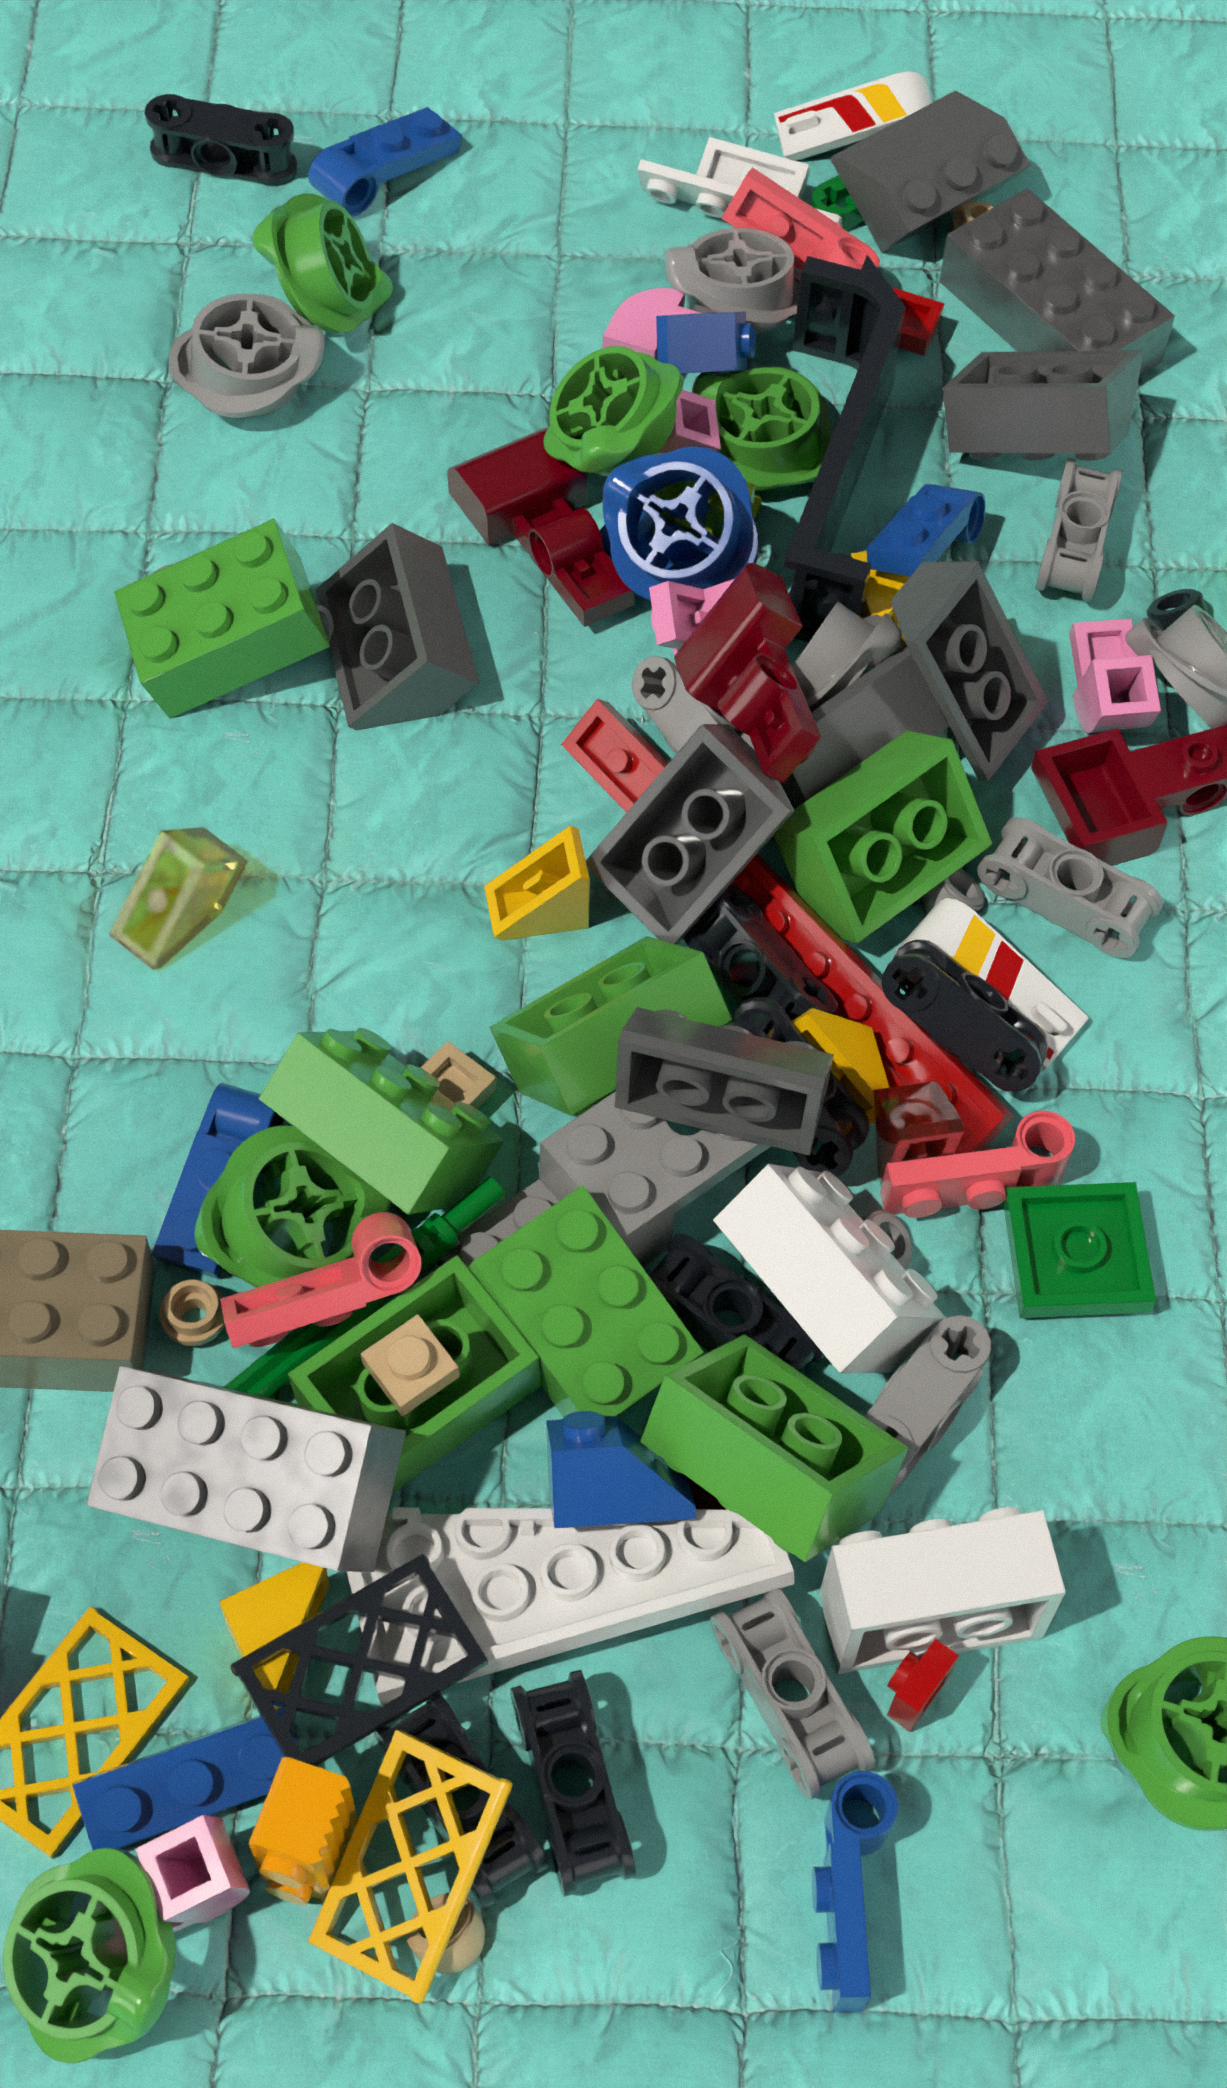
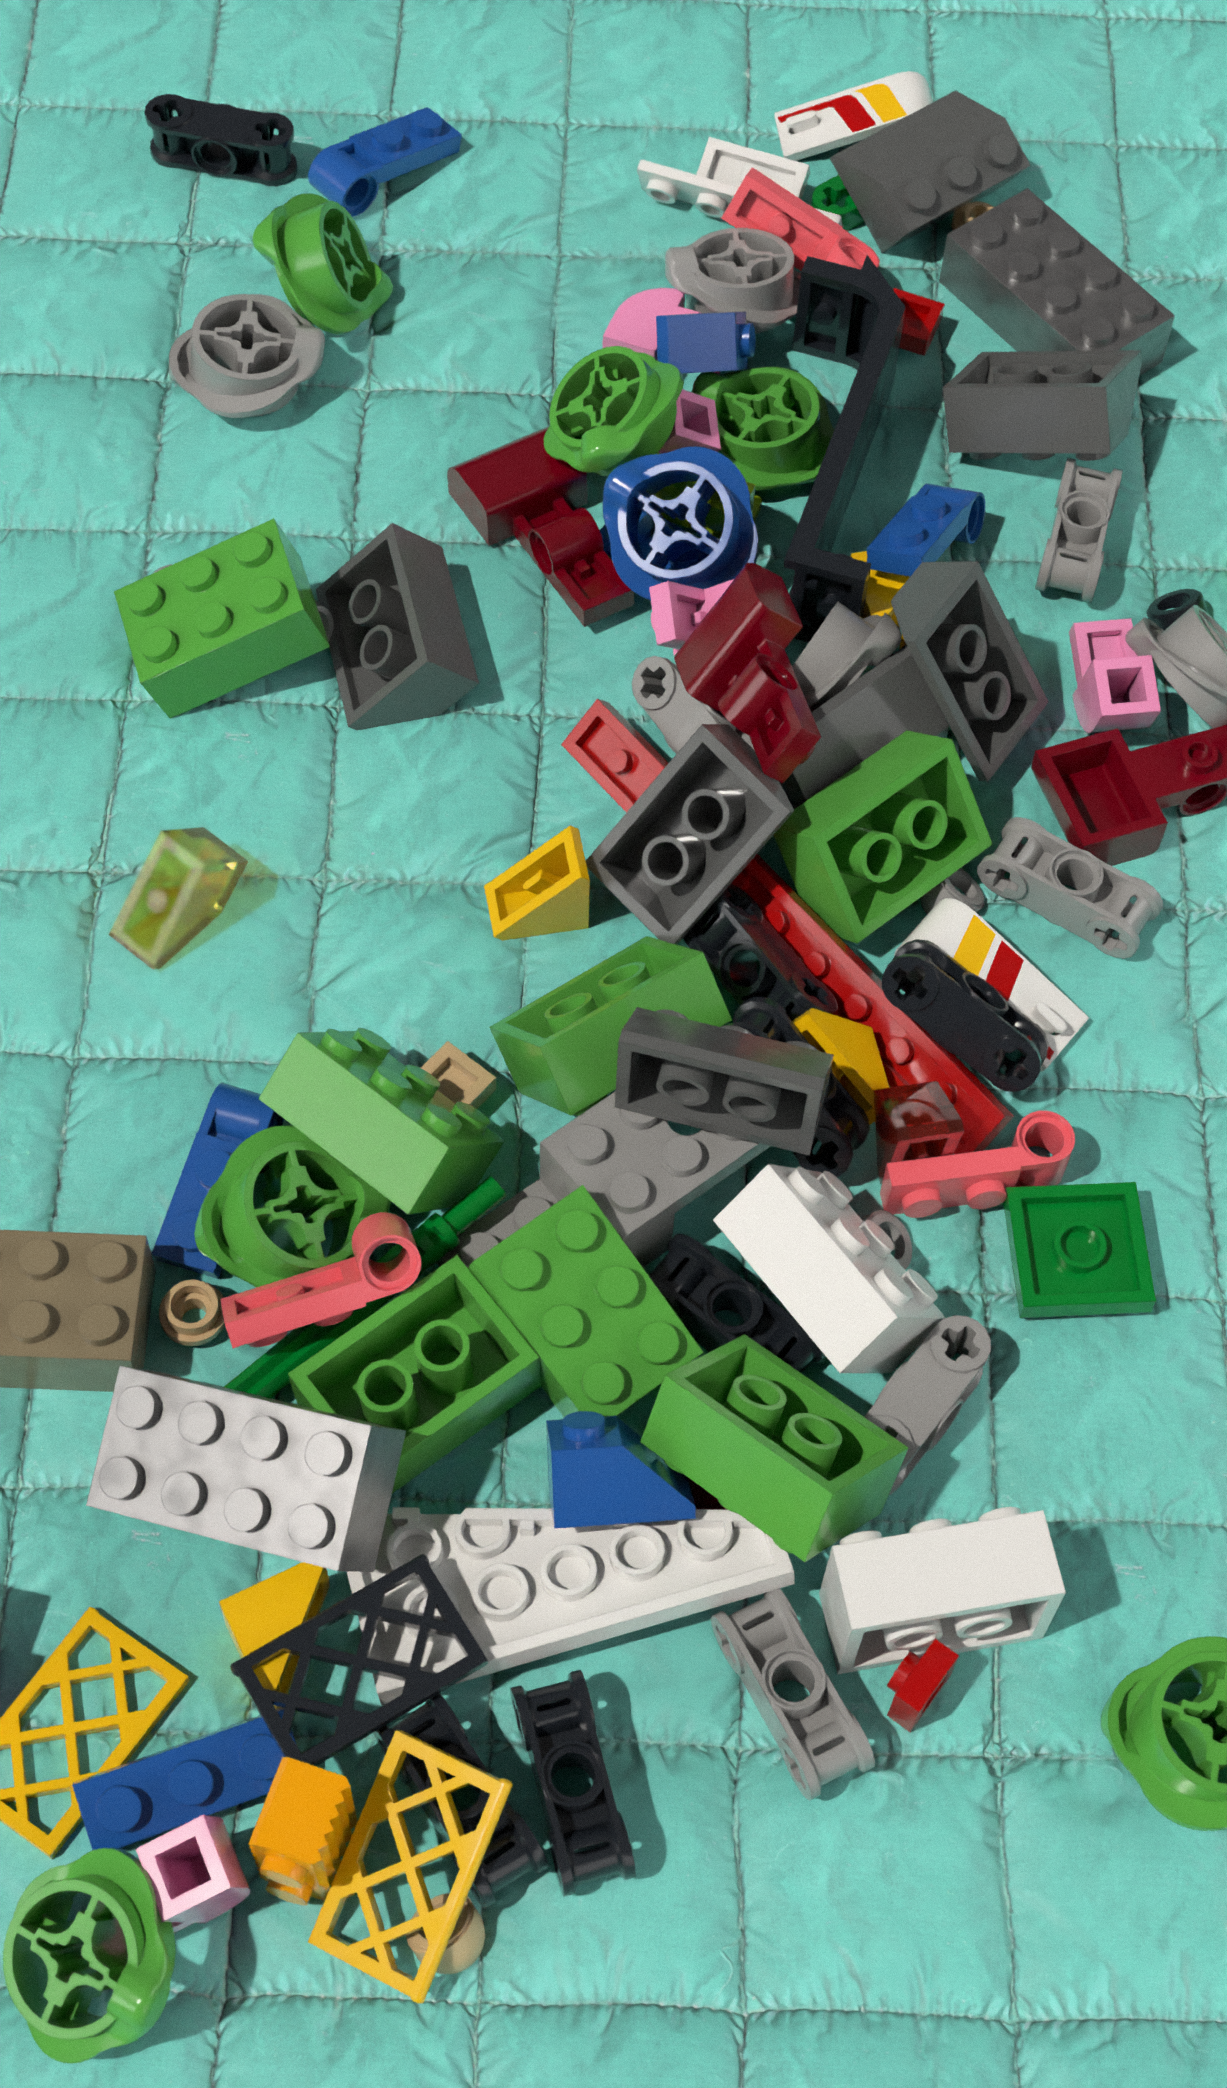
tan plate [360,1314,460,1417] -> none
blue plate [812,1771,898,2013] -> none

